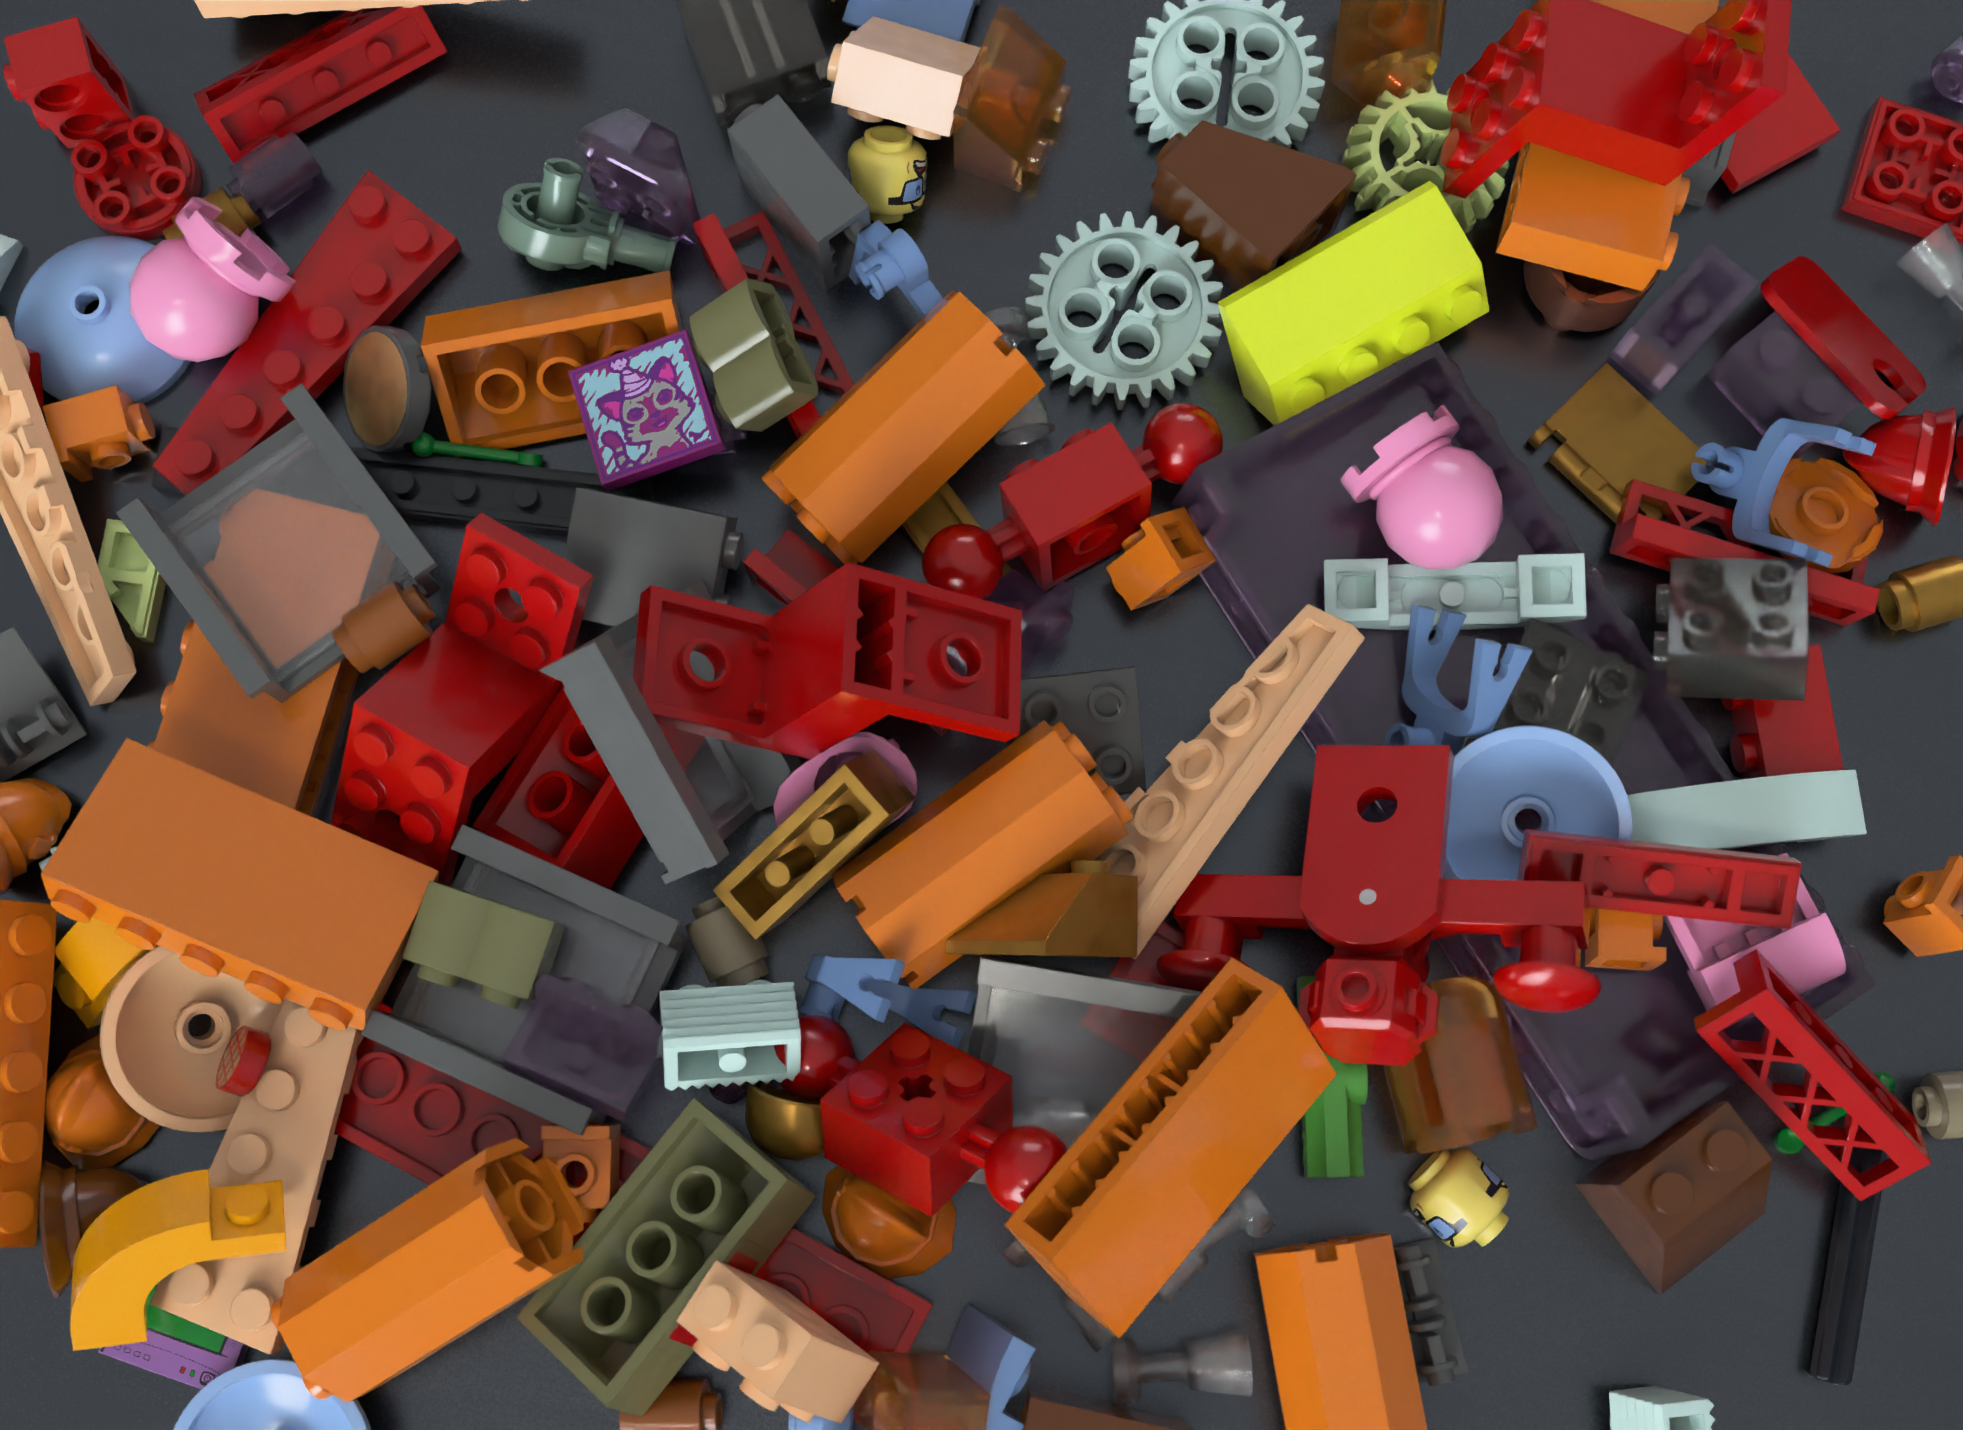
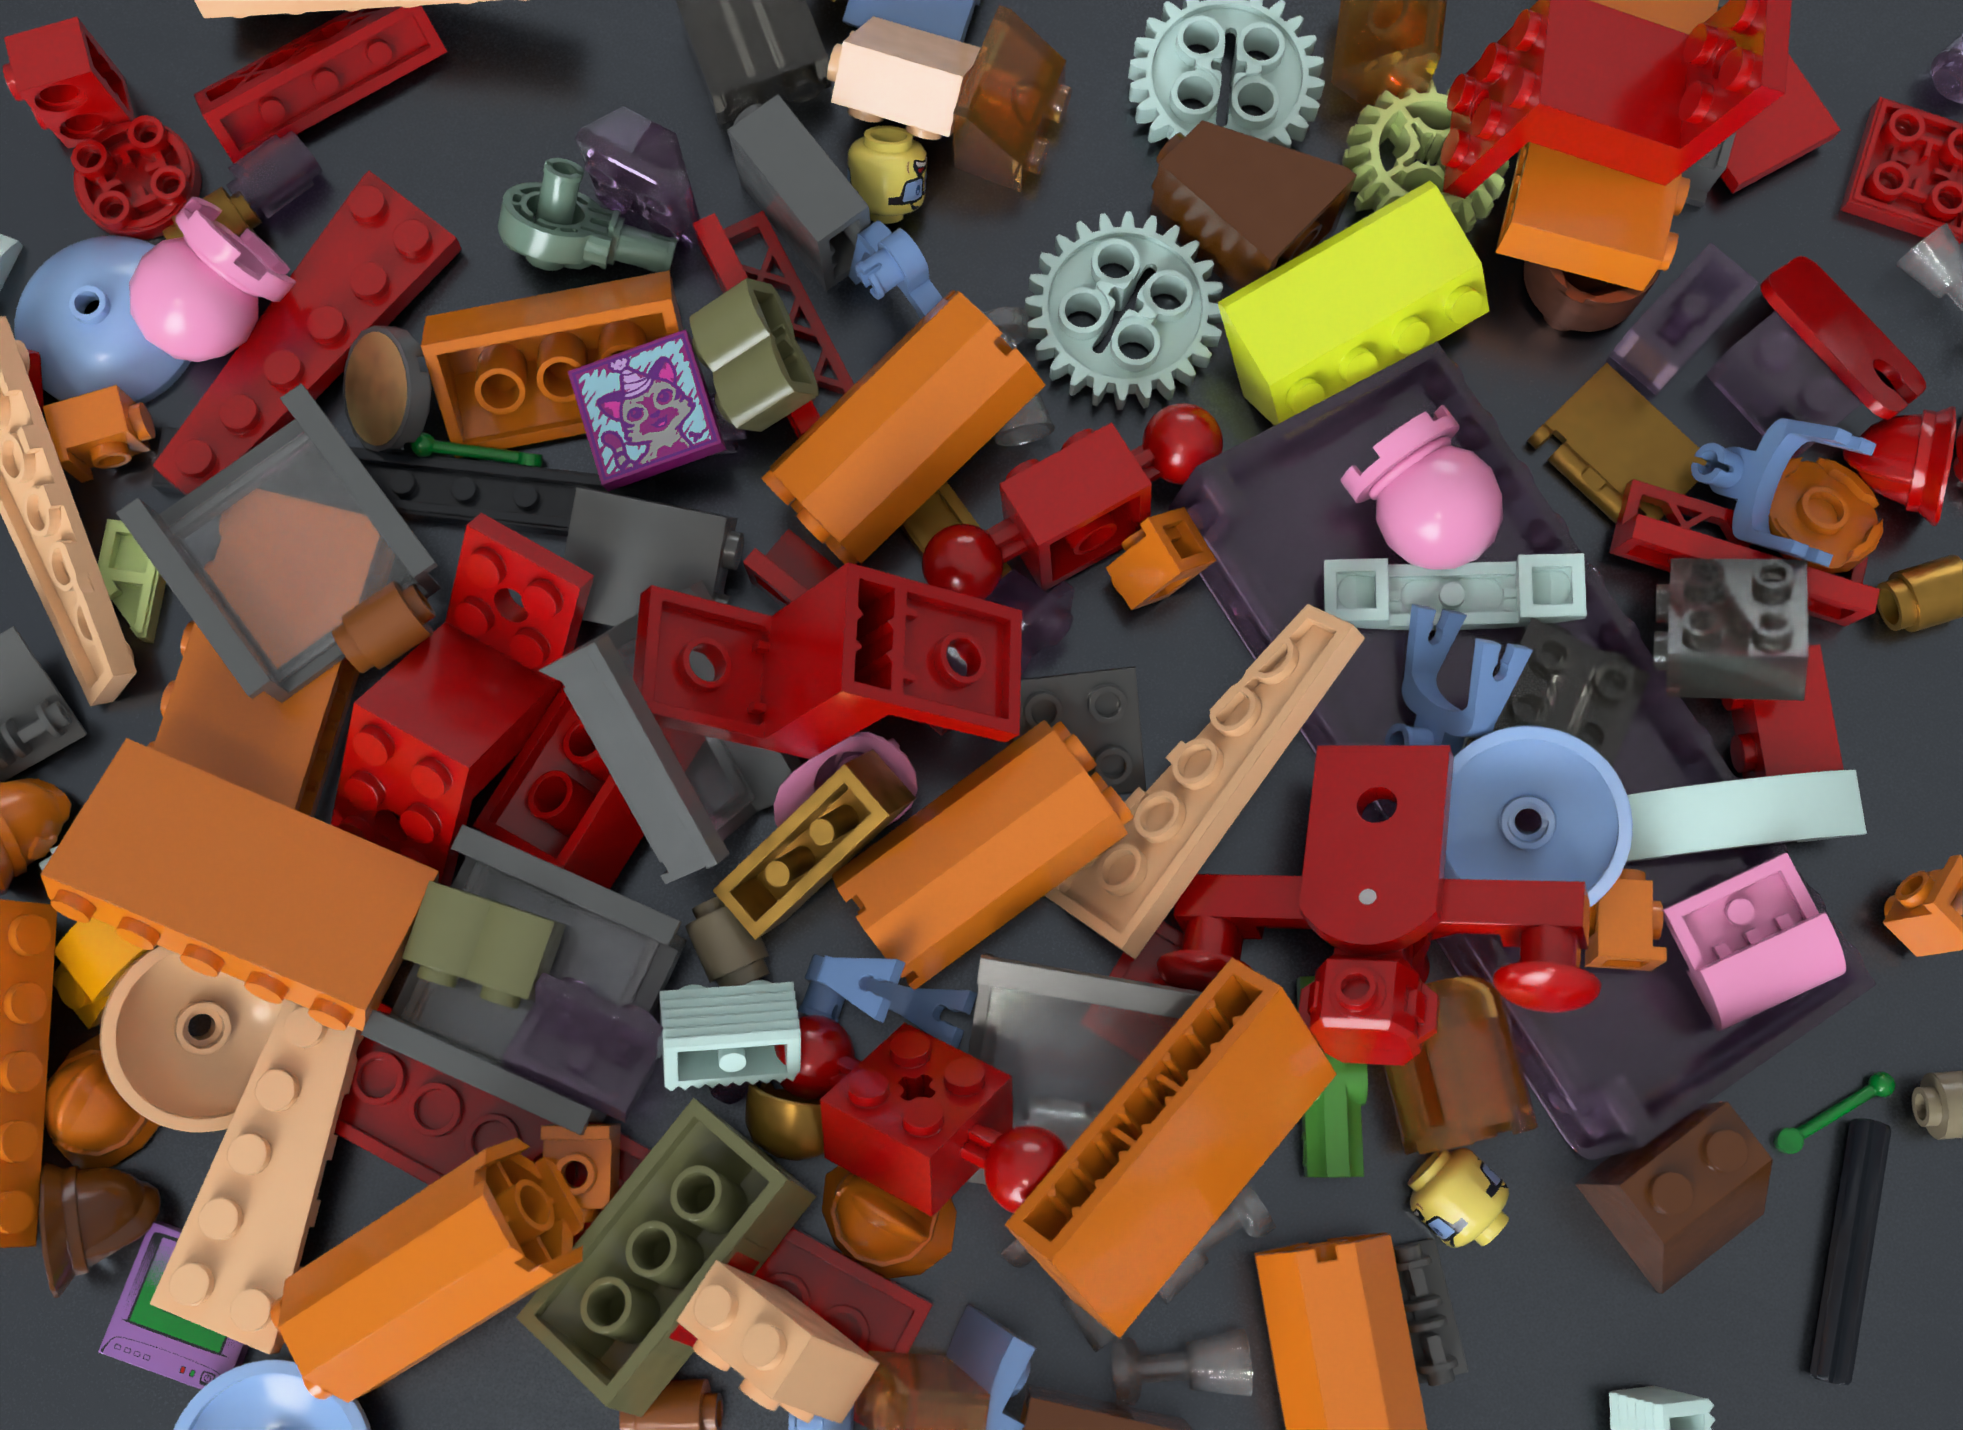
light orange arch [70,1169,286,1351] -> none
red tile [216,1025,271,1097] -> none
pearl gold slope [946,860,1138,957] -> none
red plate [1517,829,1802,929] -> none
red fence [1694,949,1932,1202] -> none

